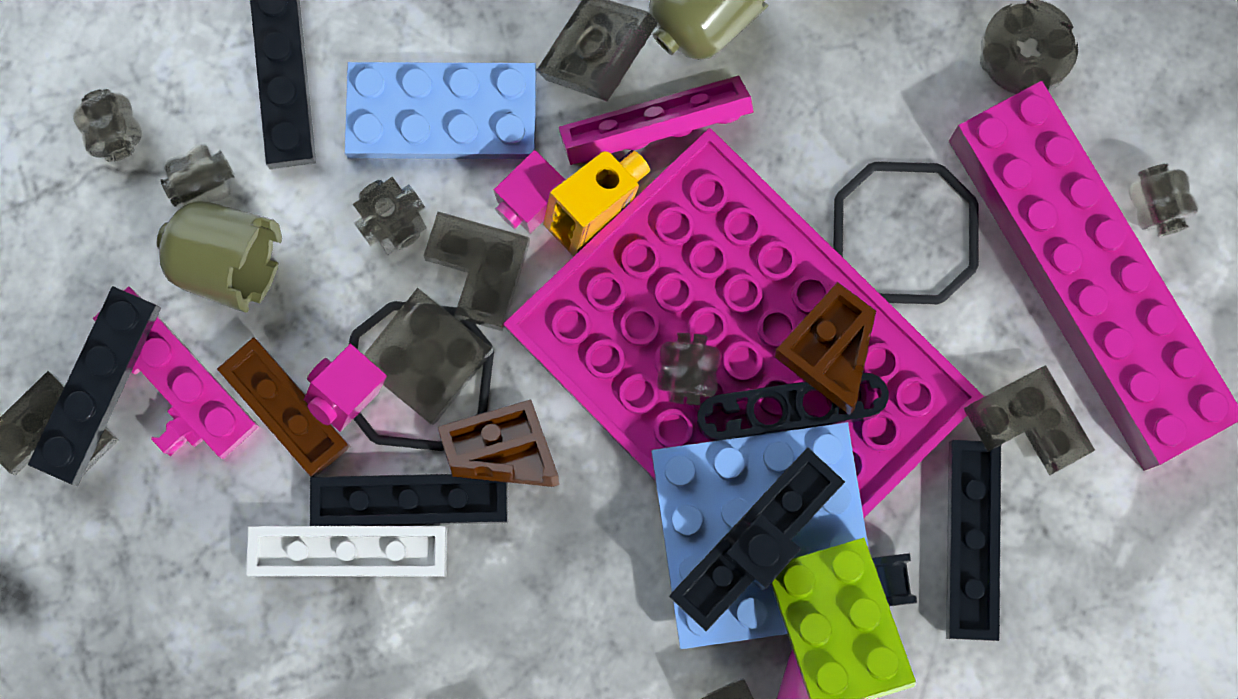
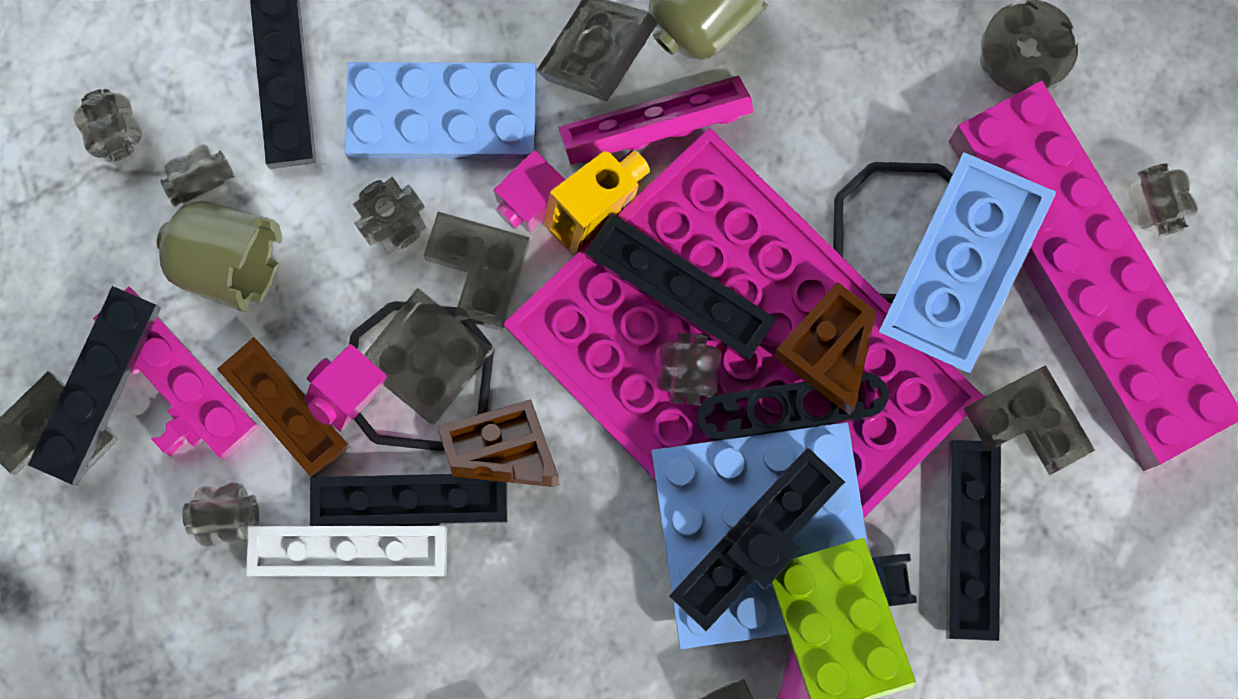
none -> clear smoke piece [182,482,259,547]
none -> black plate [585,213,776,362]
none -> light blue plate [879,152,1056,374]

